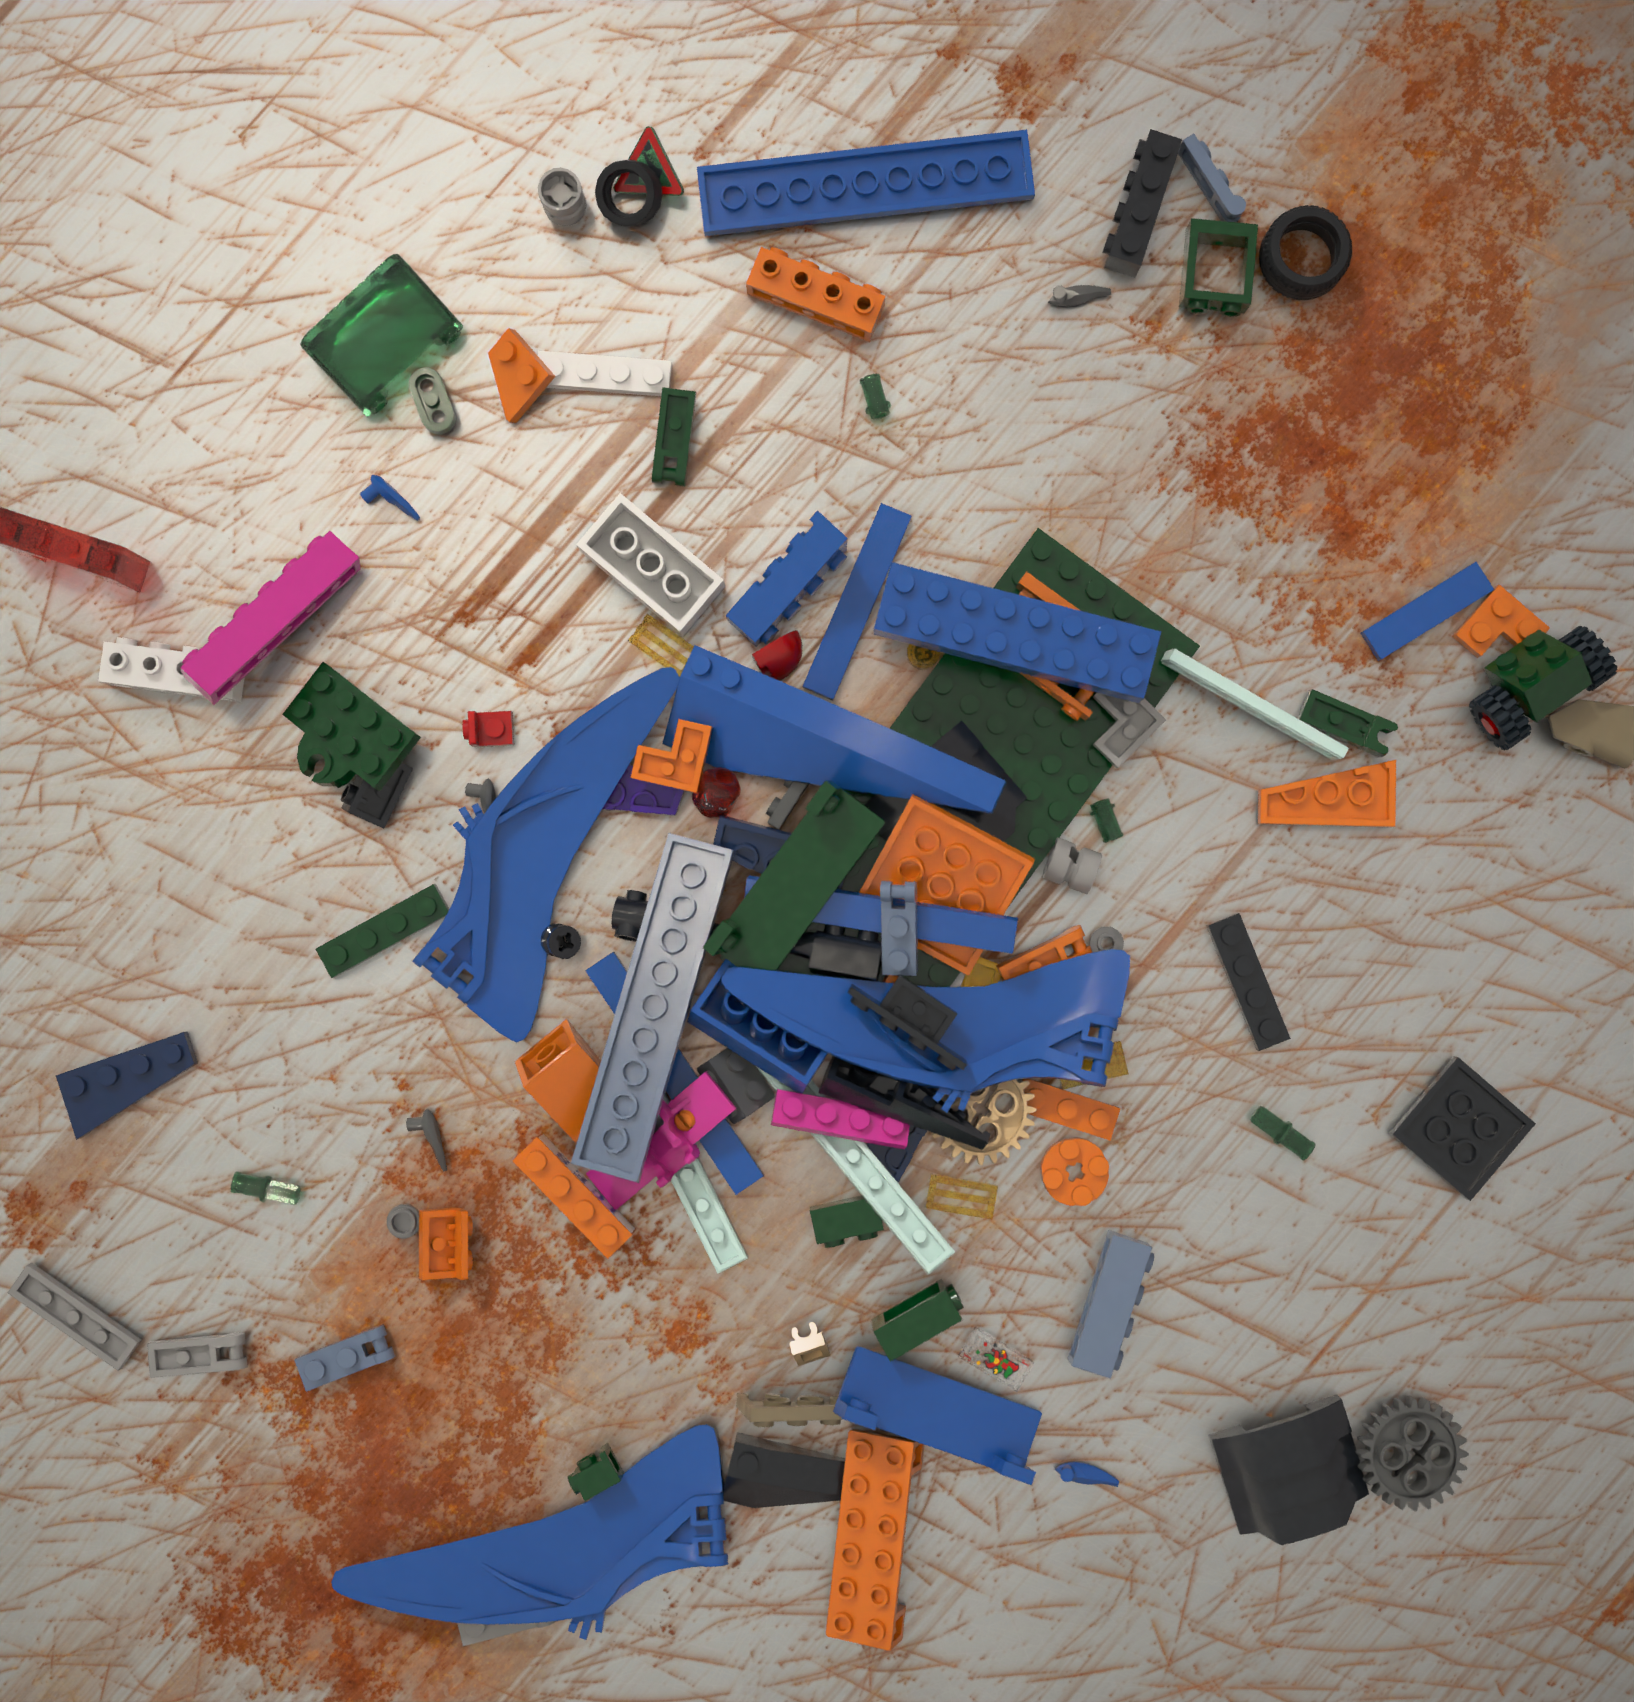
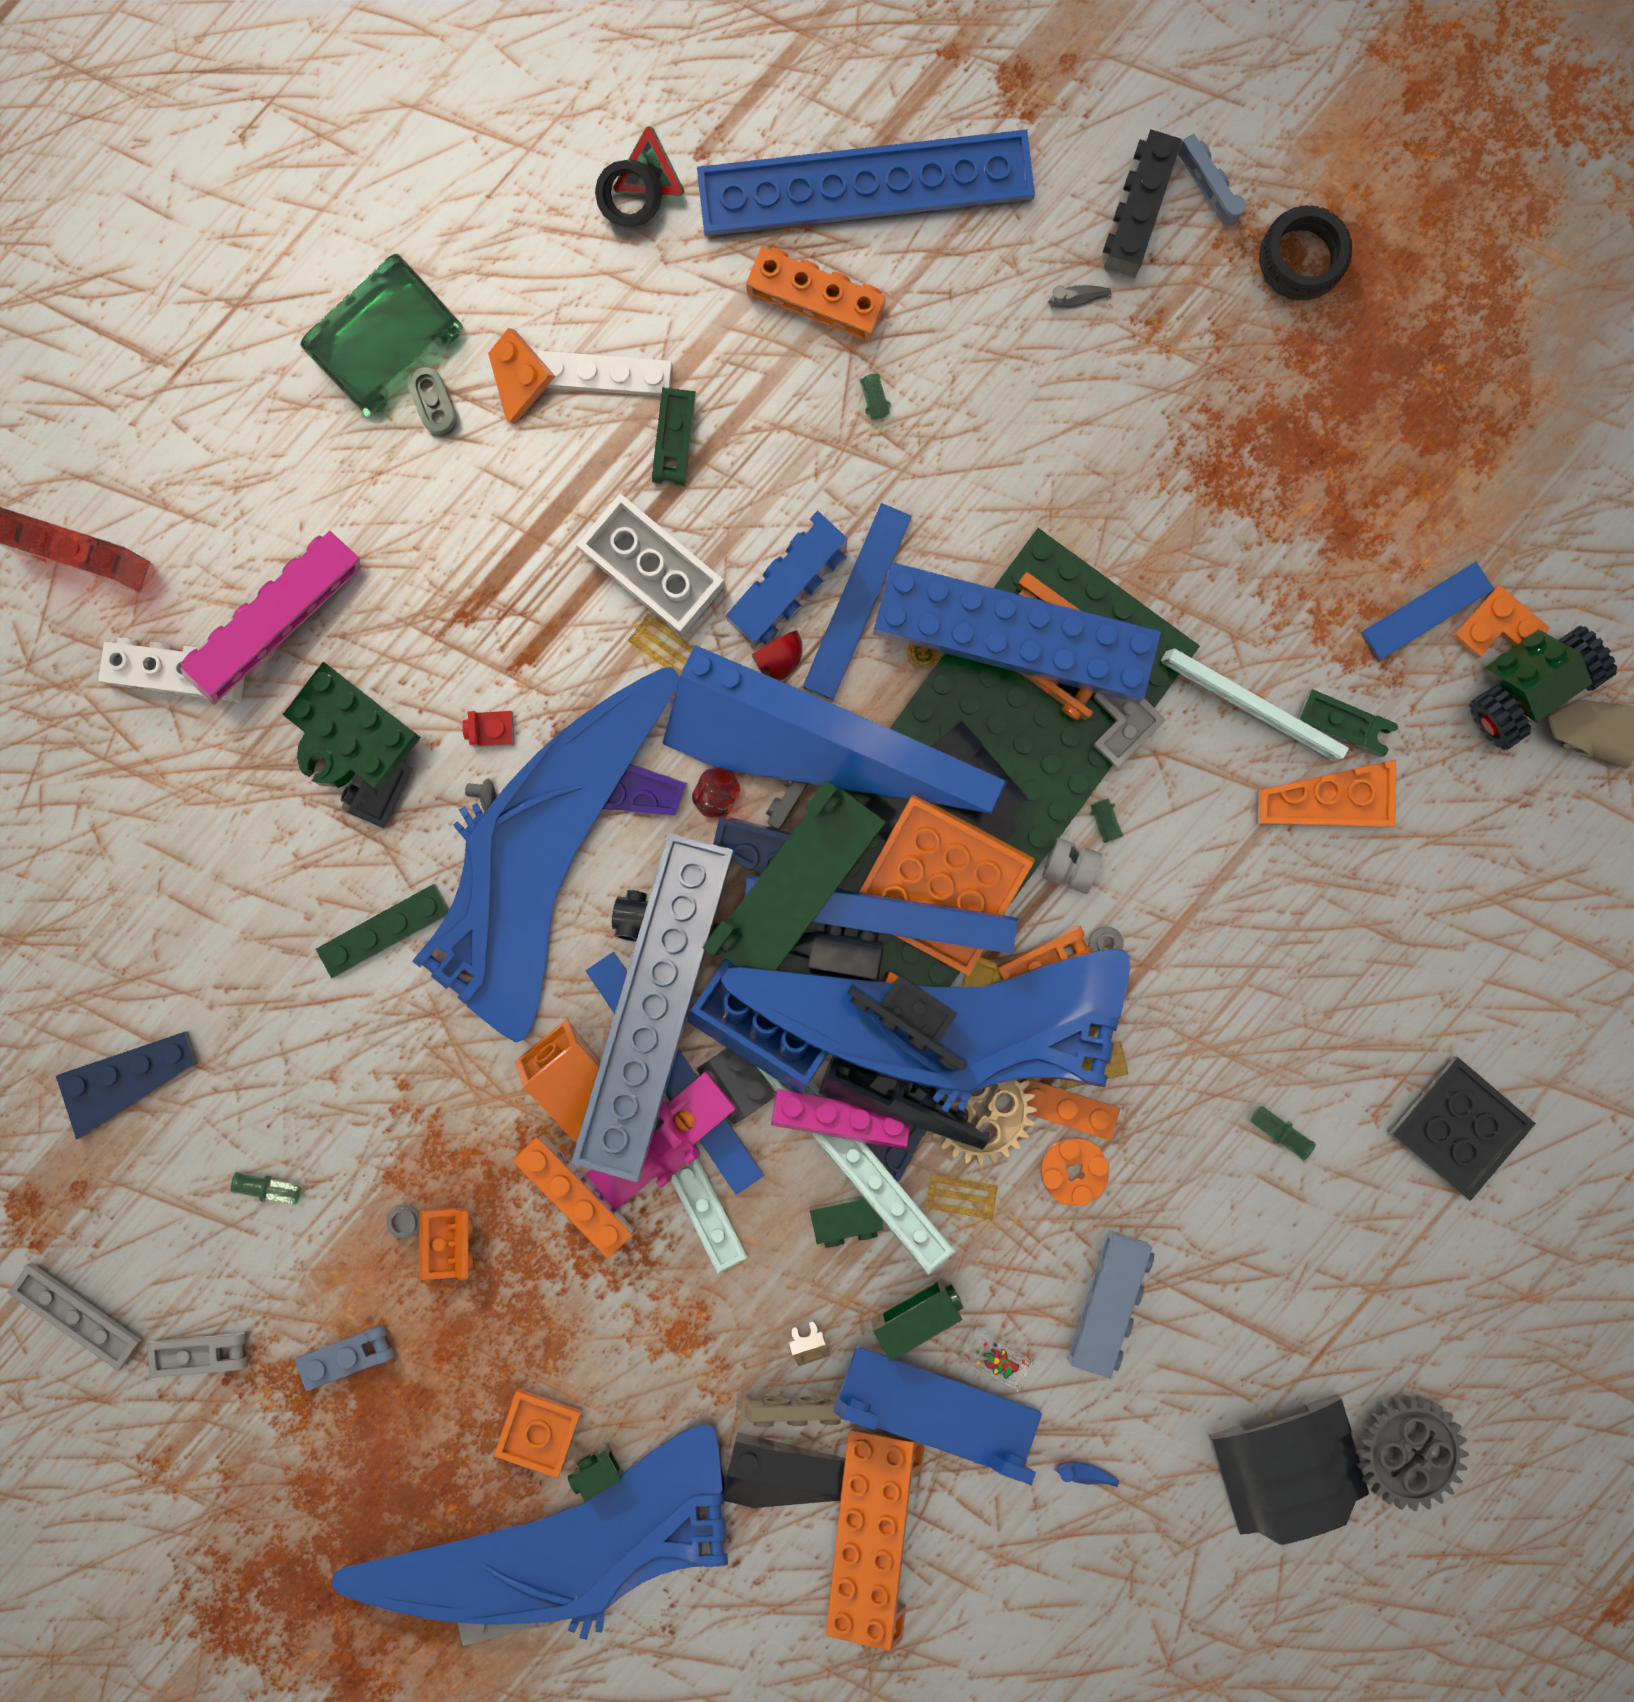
blue bar [360,475,420,521] -> none
dark grey bar [406,1109,447,1172] -> none
light grey wheel [538,167,587,226] -> none
black wheel [541,923,581,959] -> none
orange plate [631,719,713,793] -> none
sand blue plate [880,881,918,976] -> none
dark green window [1179,218,1258,317] -> none
black plate [1206,913,1291,1051] -> none
none -> orange plate [494,1389,582,1478]

